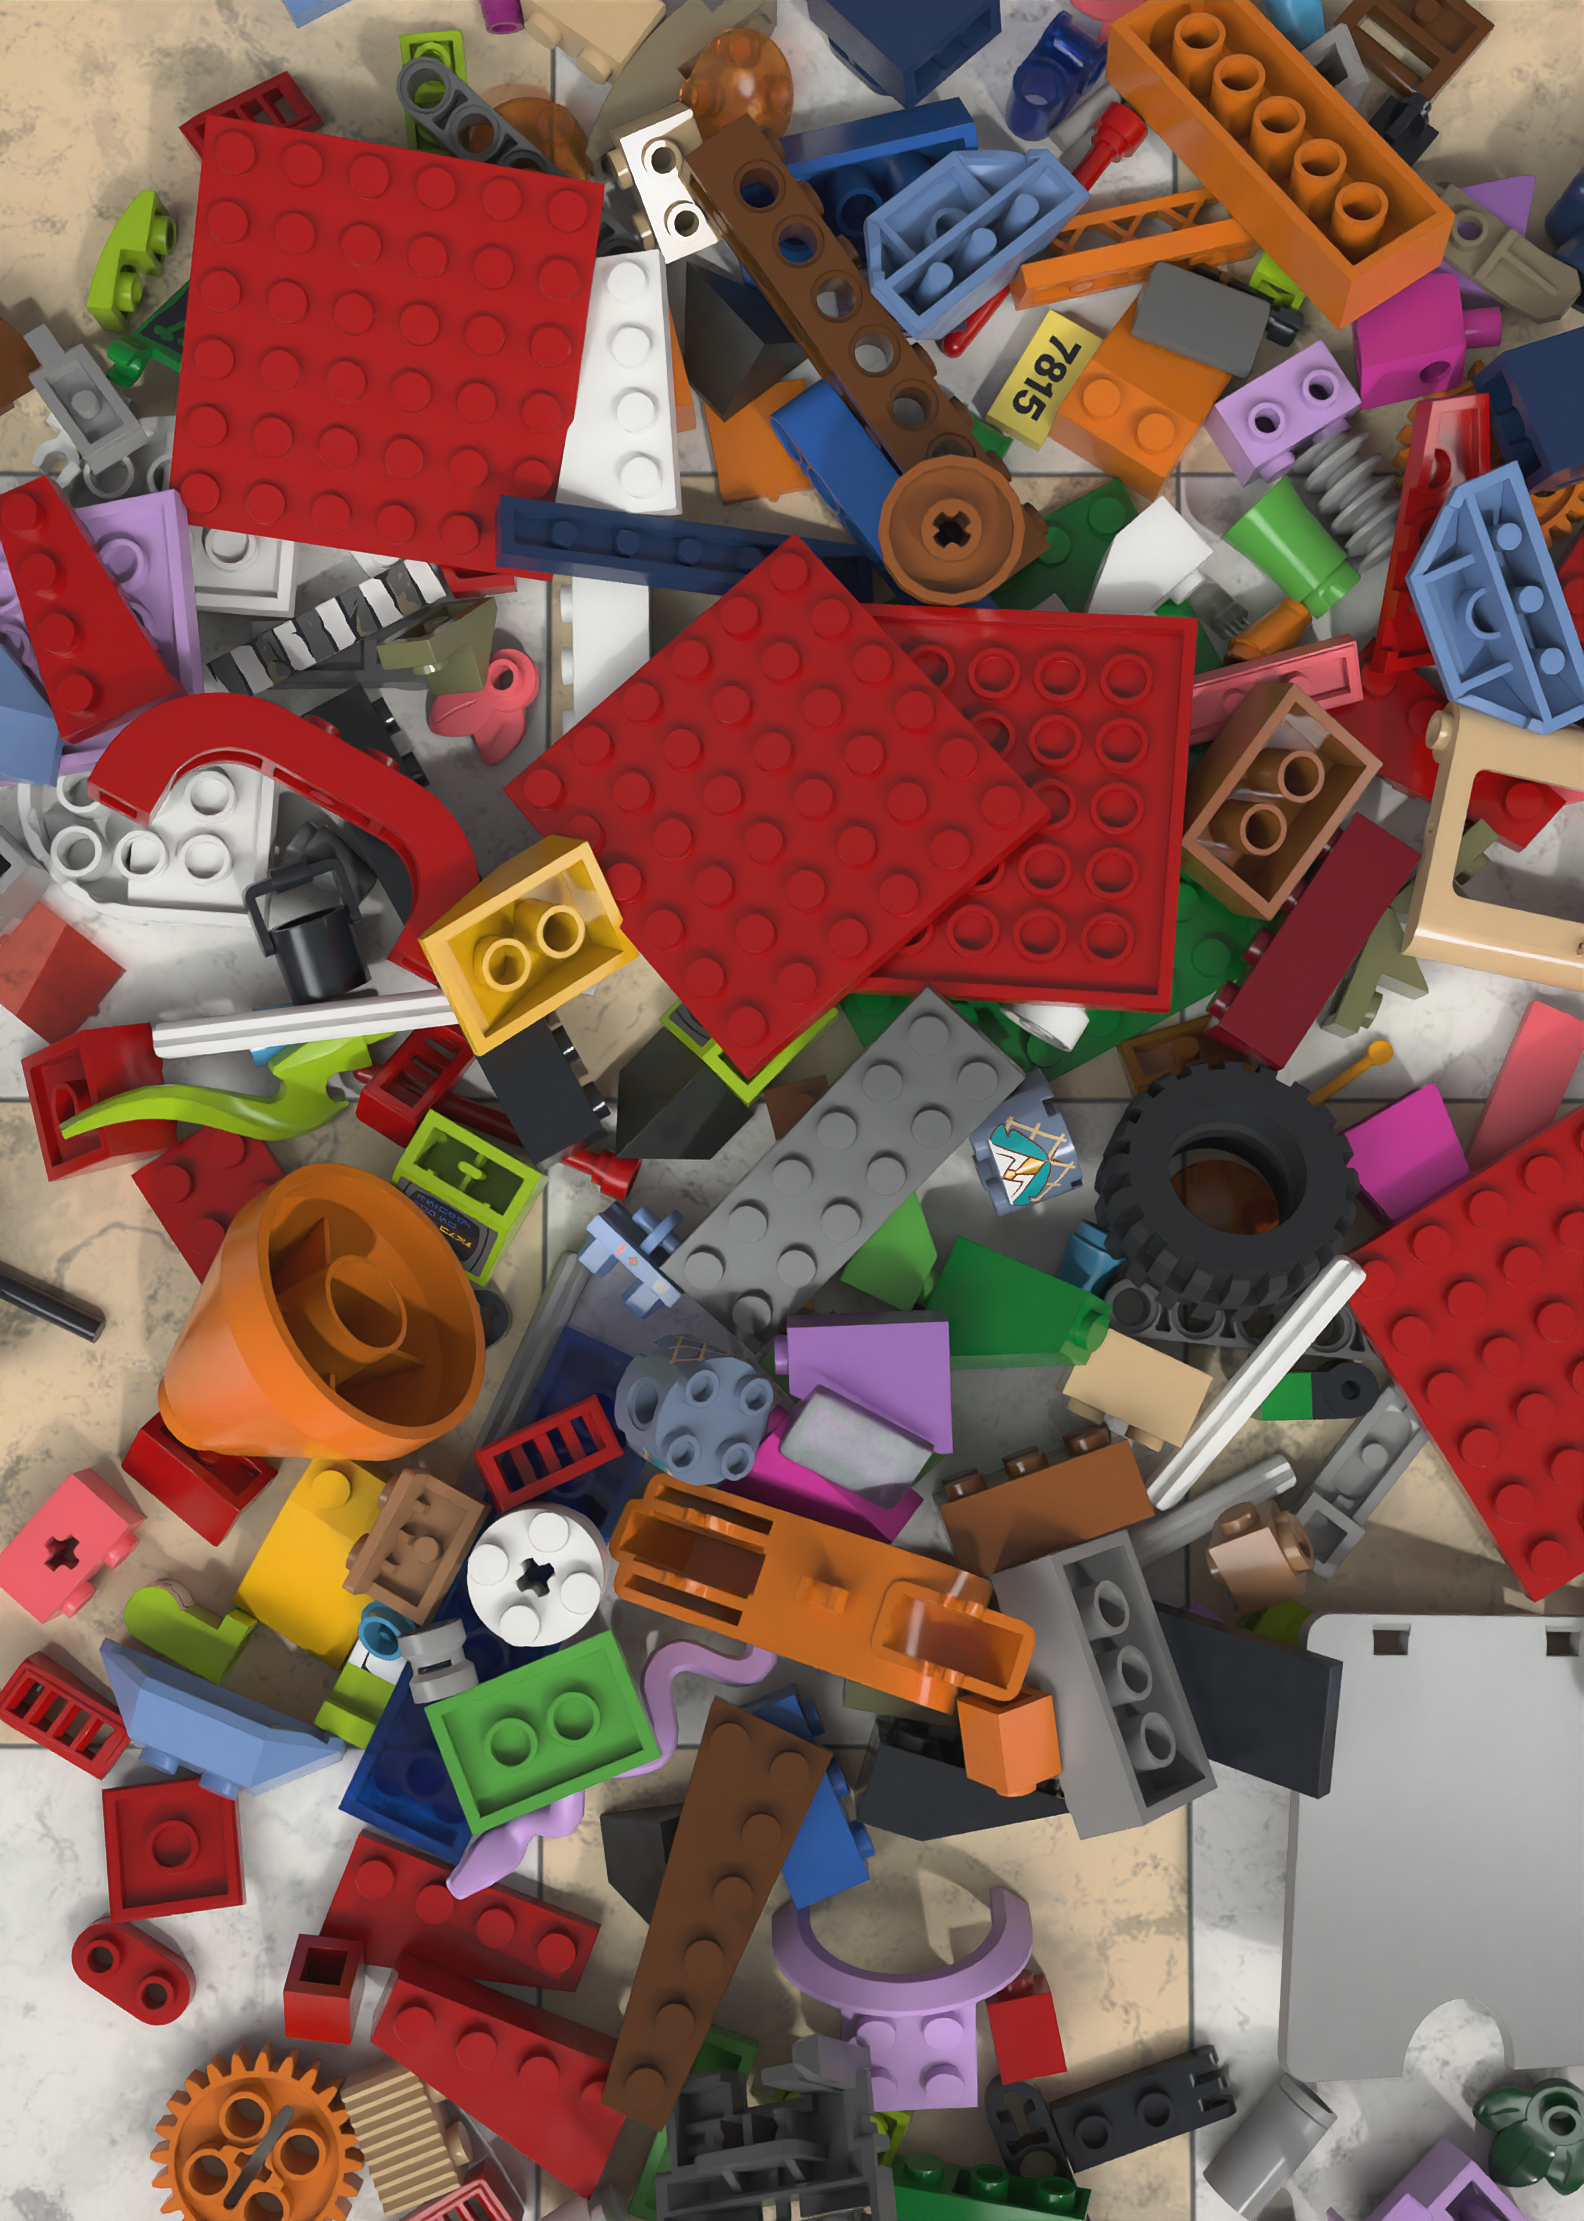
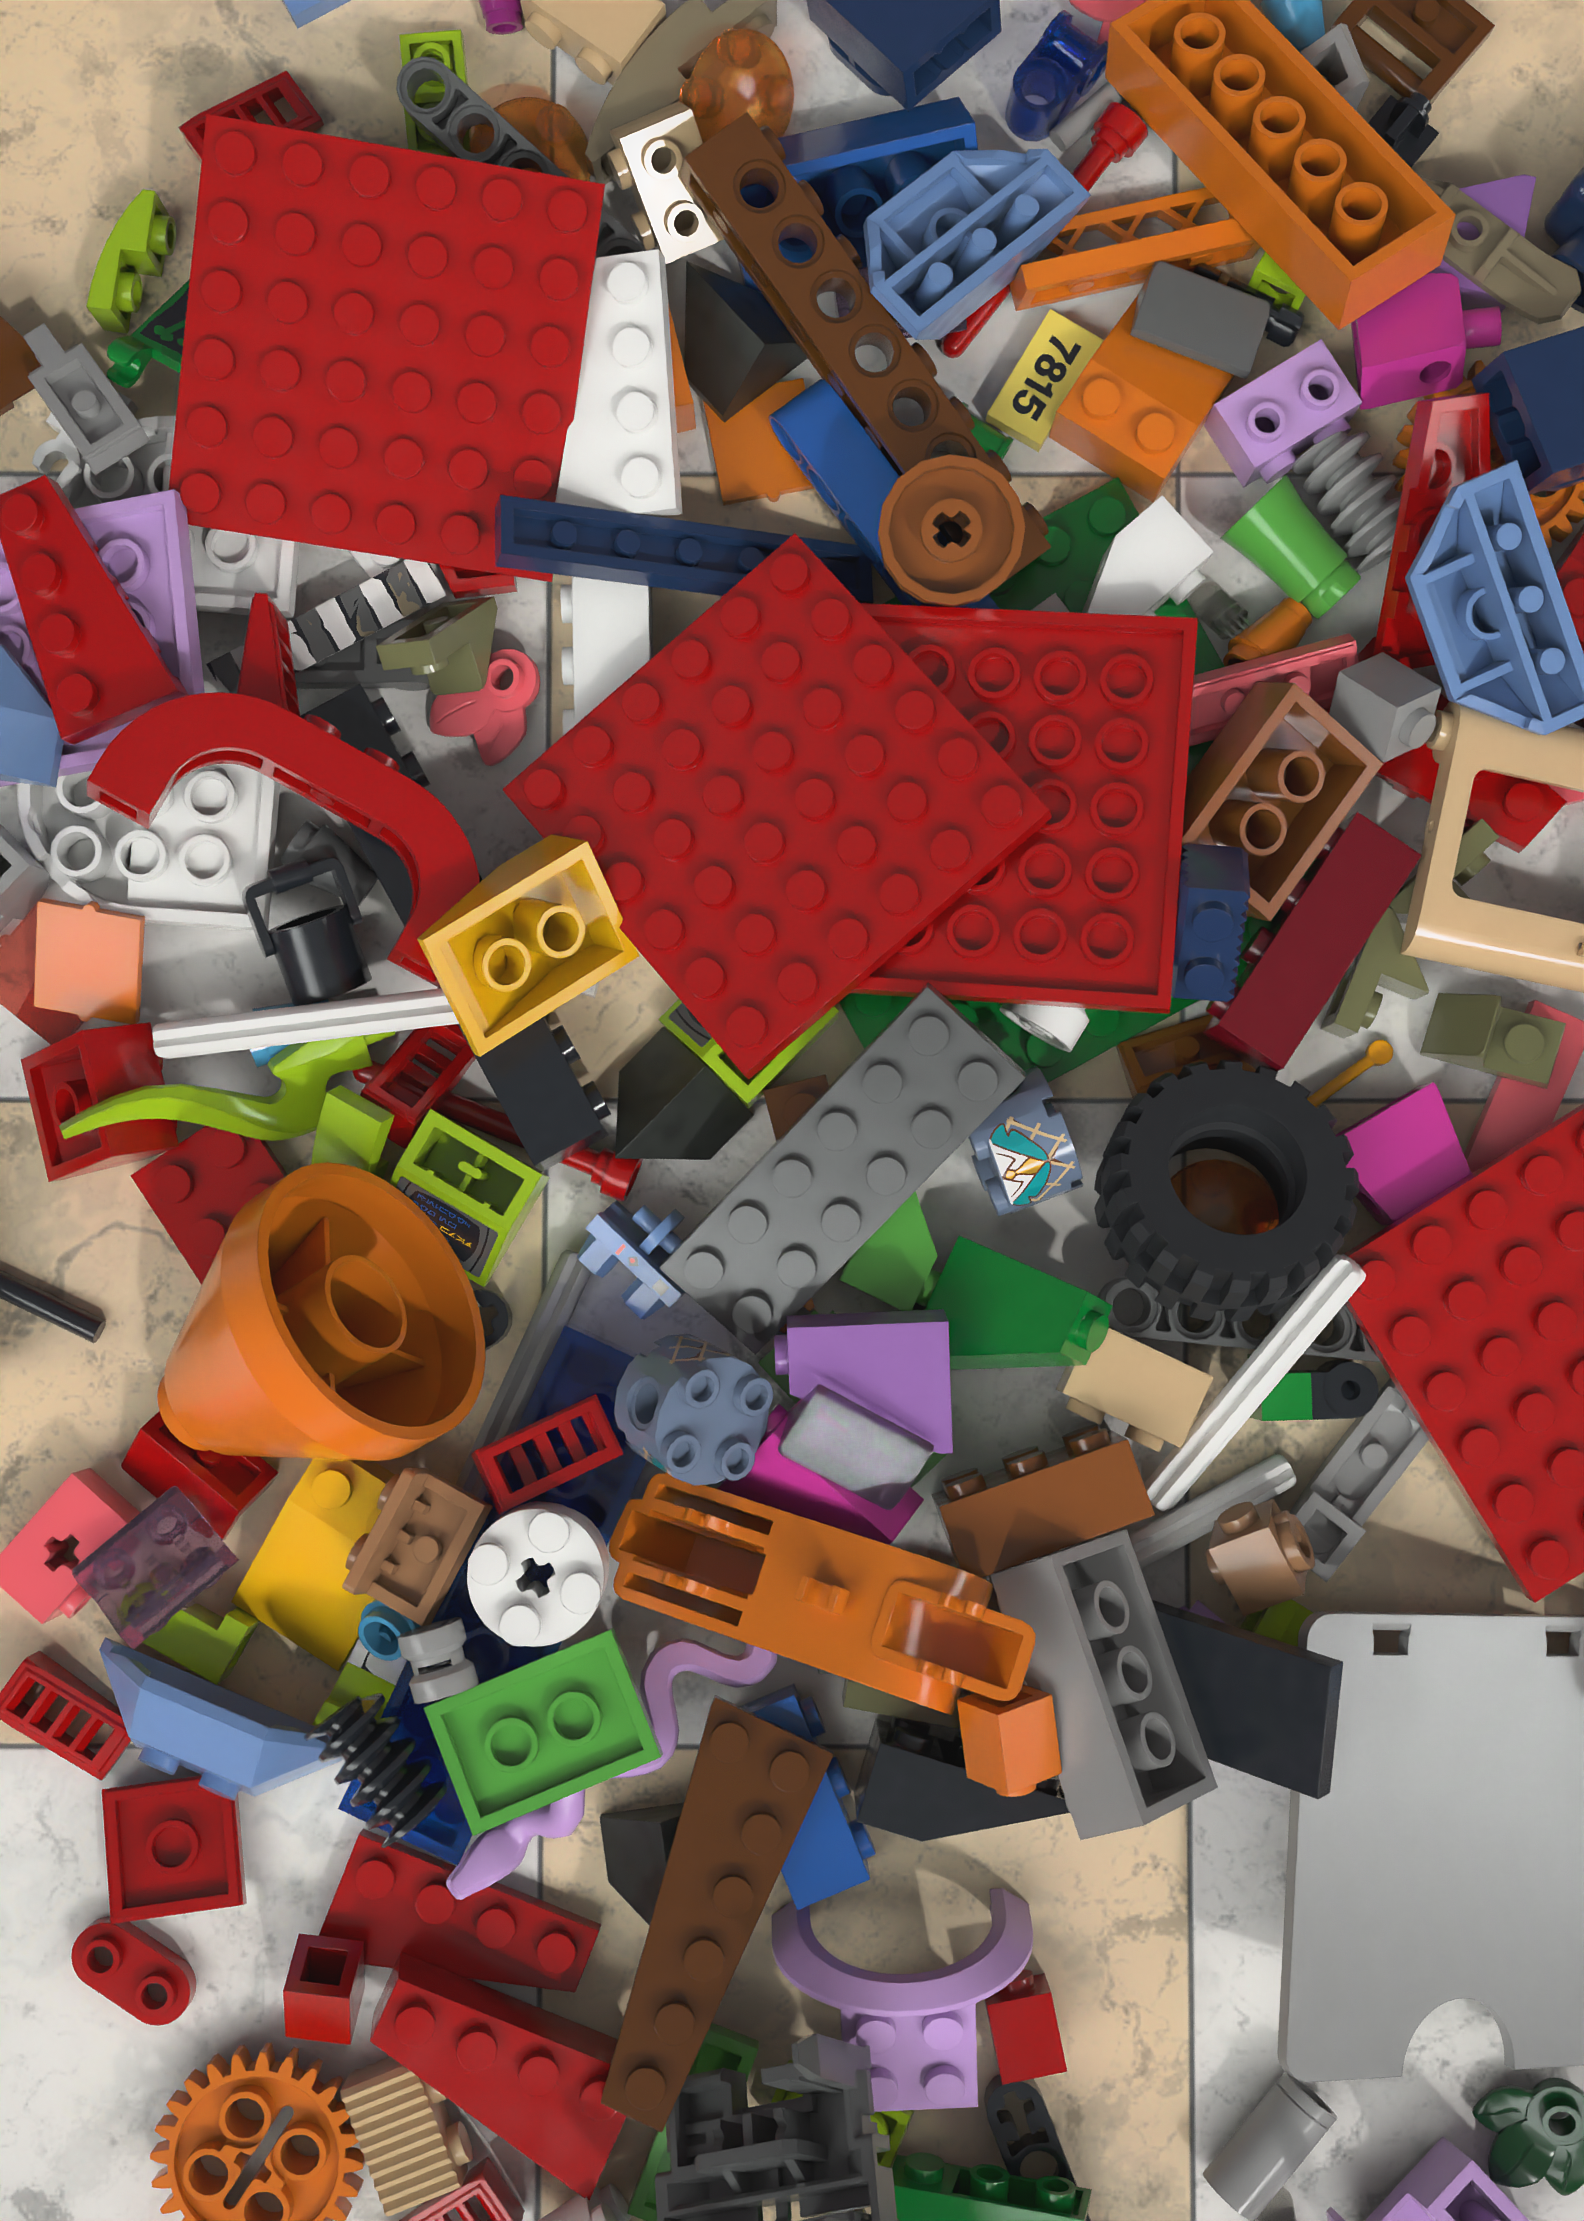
black hinge [1049,2045,1237,2174] -> none
dark azure cone [1057,1219,1126,1297] -> none
none -> orange piece [34,898,145,1024]
none -> bracket [72,1486,239,1650]
none -> red slope [237,593,300,716]
none -> black piece [303,1693,448,1848]
none -> lime slope [311,1085,395,1179]
none -> dark blue brick [1171,843,1250,1002]
none -> light grey brick [1329,652,1442,763]
none -> olive slope [1420,993,1566,1089]

